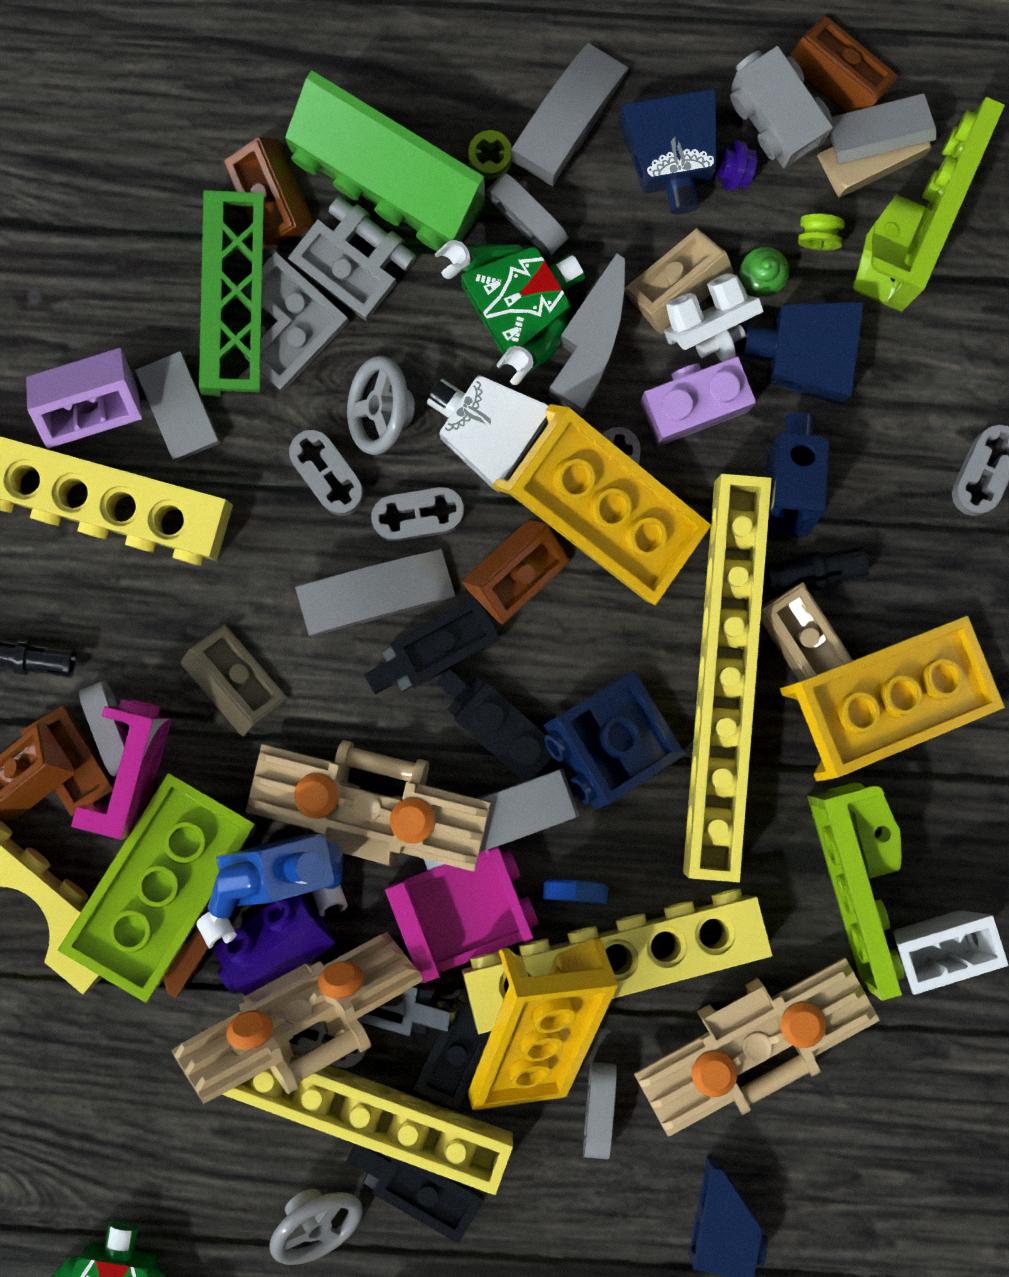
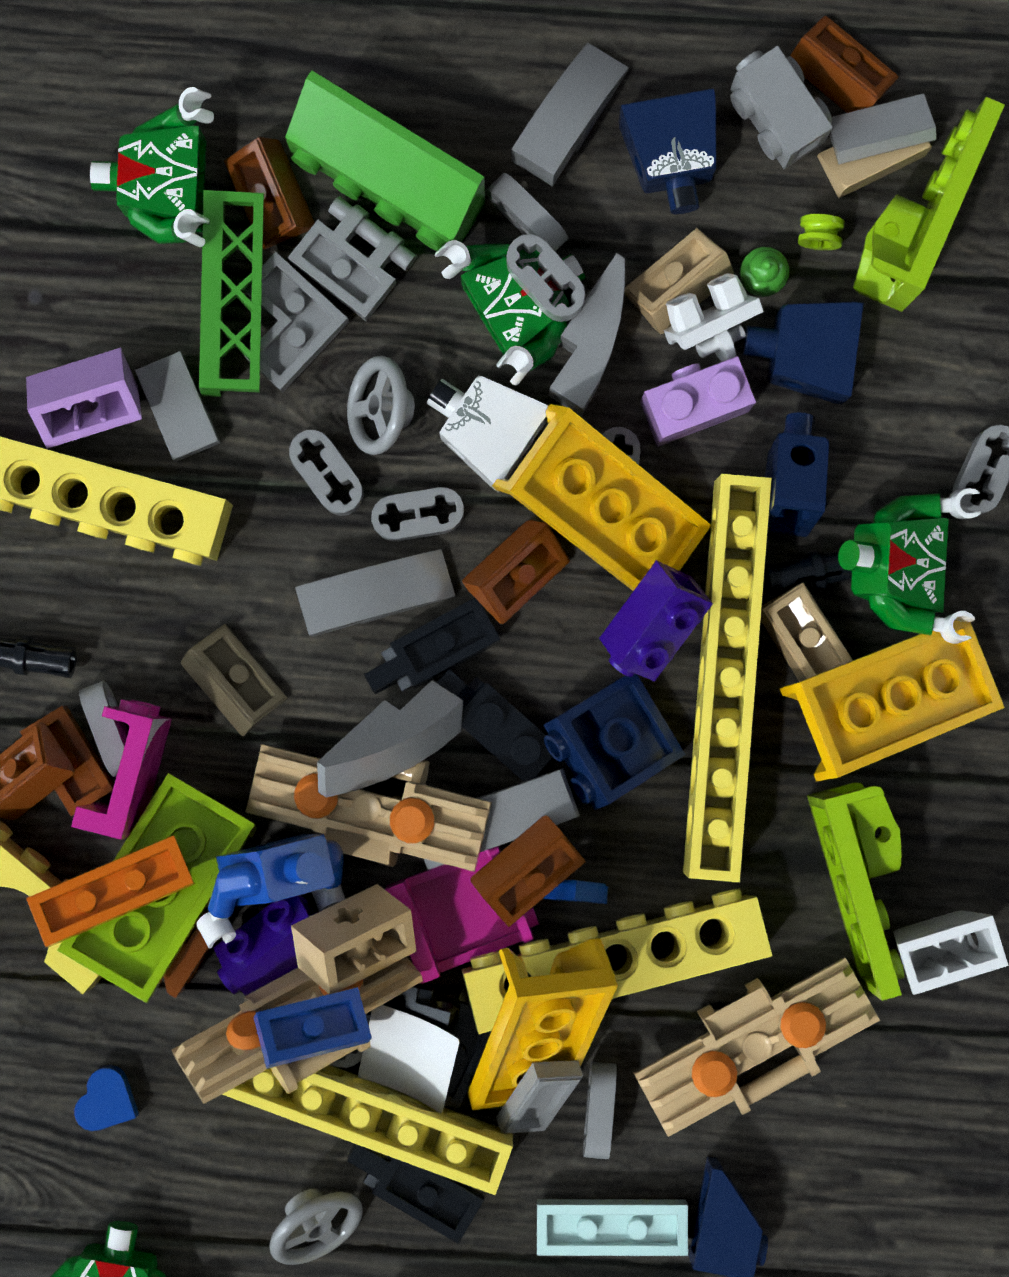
lime bush [468,130,512,181] -> none
dark purple plate [716,140,757,191] -> none
none -> orange plate [26,835,195,948]
none -> blue tile [74,1065,139,1131]
none -> green torso [90,87,214,247]
none -> blue plate [253,987,372,1069]
none -> tan brick [291,884,416,994]
none -> light grey slope [317,681,463,798]
none -> white sticker [358,1005,459,1113]
none -> dark orange slope [470,815,586,927]
none -> light grey tile [496,1060,583,1134]
none -> light grey beam [506,234,585,322]
none -> light aqua plate [537,1199,688,1256]
none -> dark purple brick [599,560,713,681]
none -> green torso [838,488,981,644]

